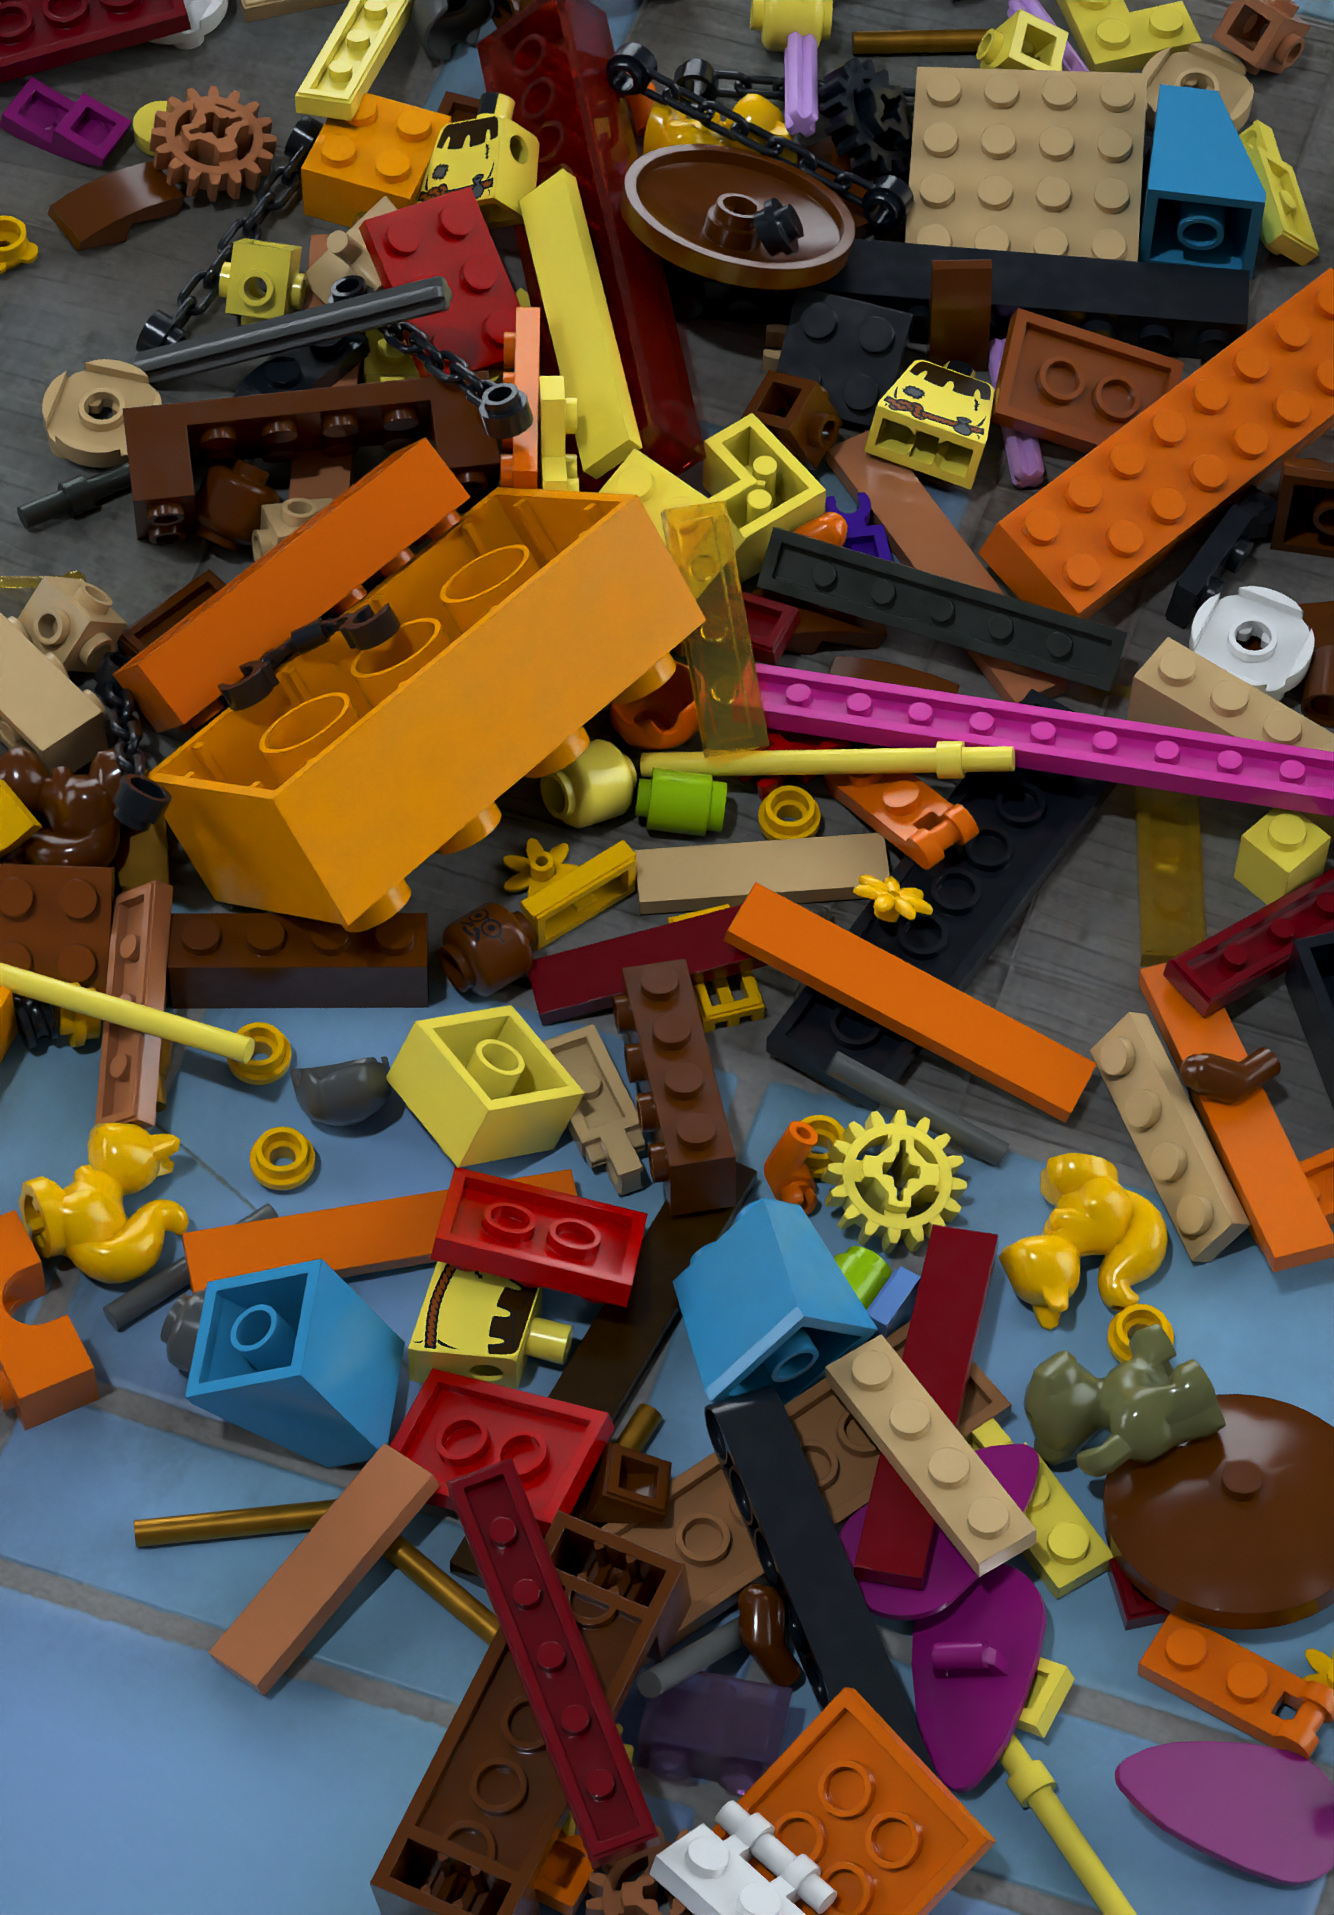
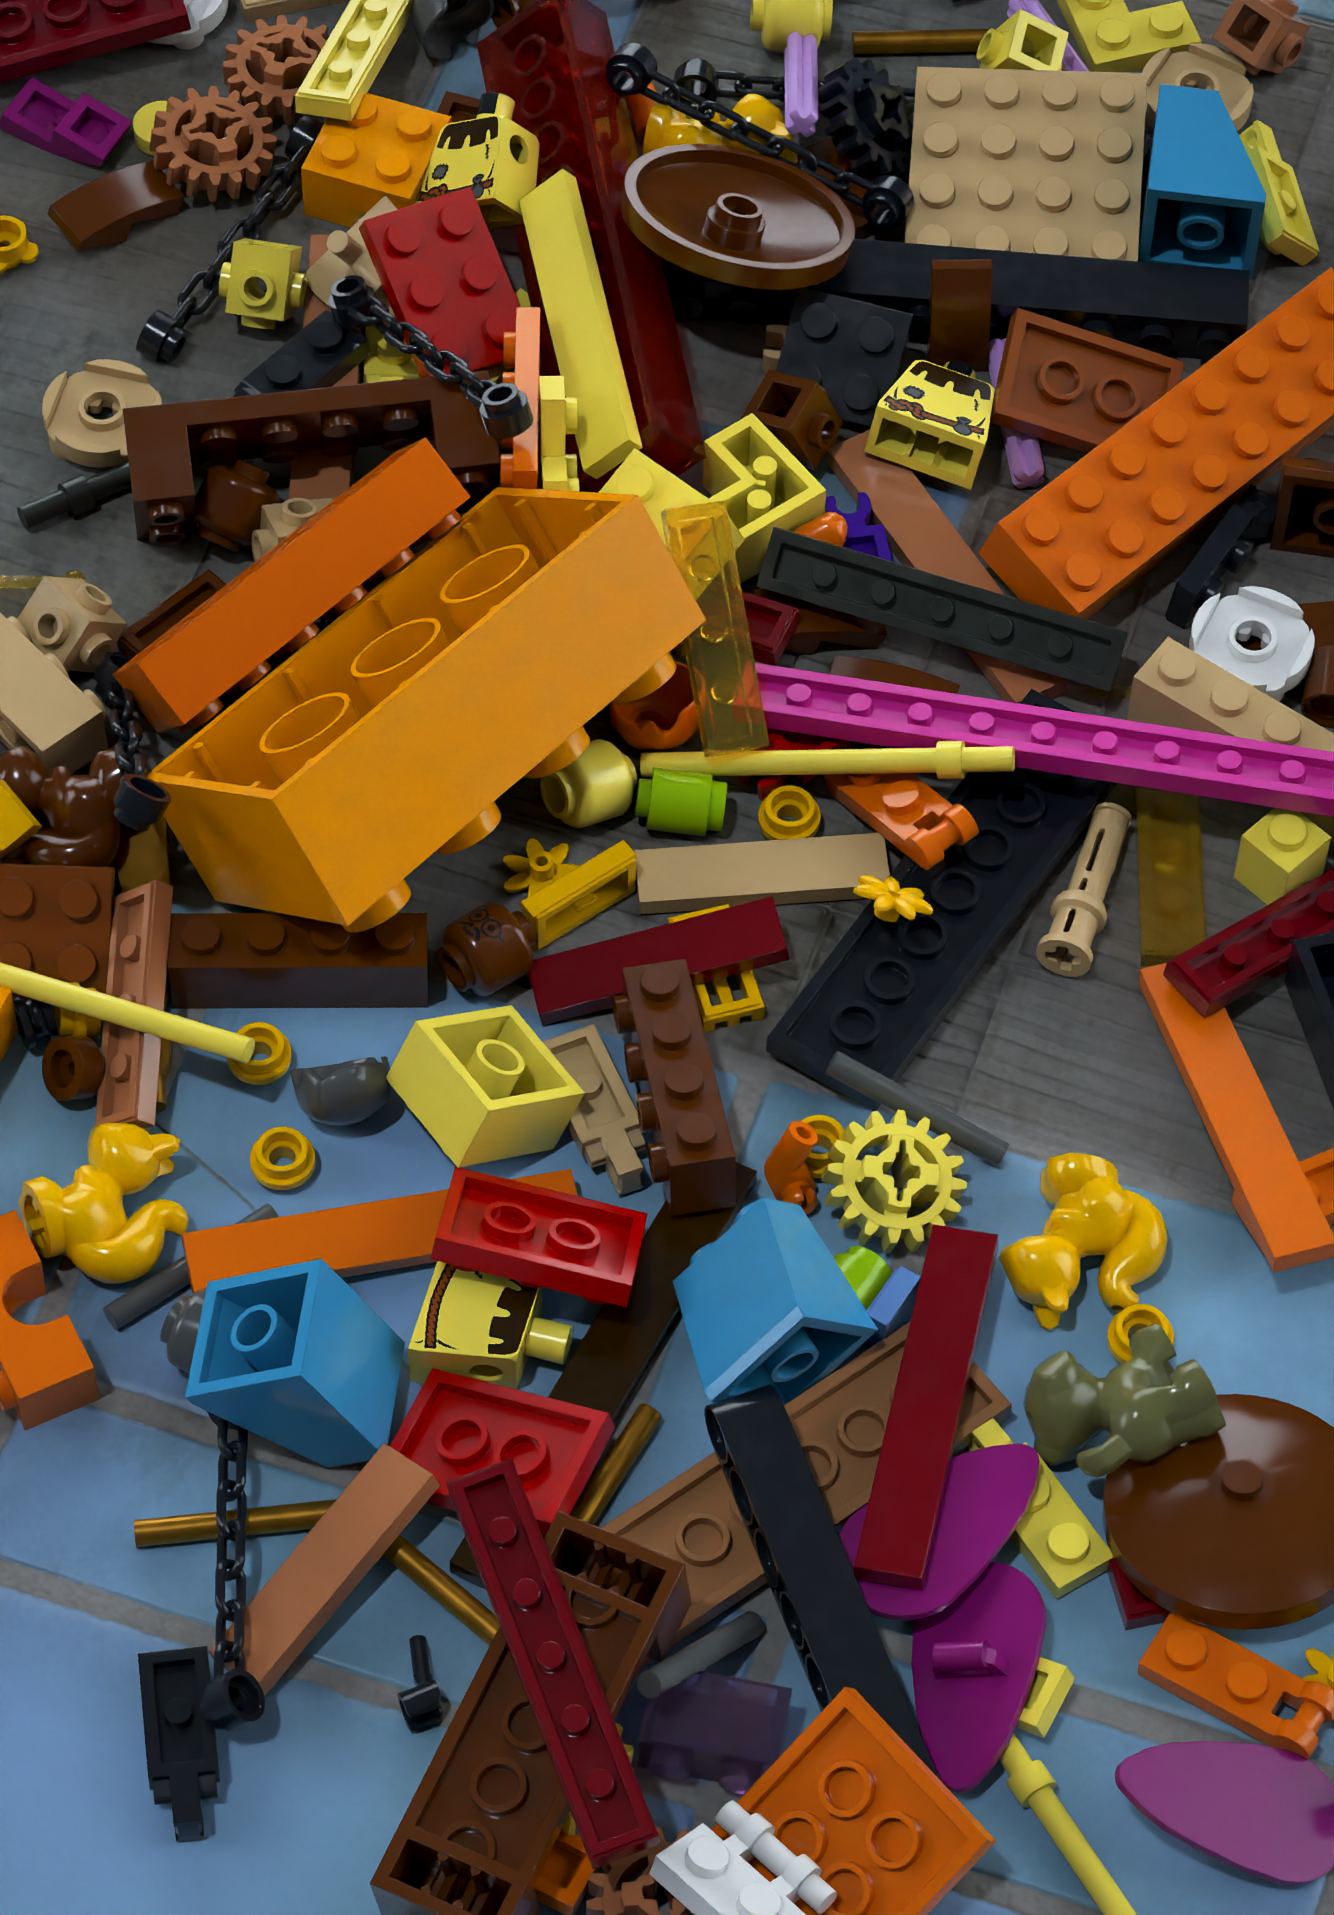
dark grey axle [132,276,453,385] -> none
black piece [218,603,401,711] -> none
reddish brown slope [584,1442,672,1523] -> none
orange tile [723,882,1097,1123] -> none
reddish brown arm [738,1583,802,1689] -> none
black plate [753,198,804,257] -> none
tan plate [825,1334,1037,1577] -> none
tan plate [1089,1012,1251,1263] -> none
reddish brown arm [1180,1047,1281,1103] -> none
none -> reddish brown tile [42,1036,103,1101]
none -> black hinge [138,1646,220,1842]
none -> black piece [200,1411,265,1732]
none -> nougat gear [223,15,328,125]
none -> black hand [397,1635,443,1732]
none -> tan pin [1036,802,1132,977]

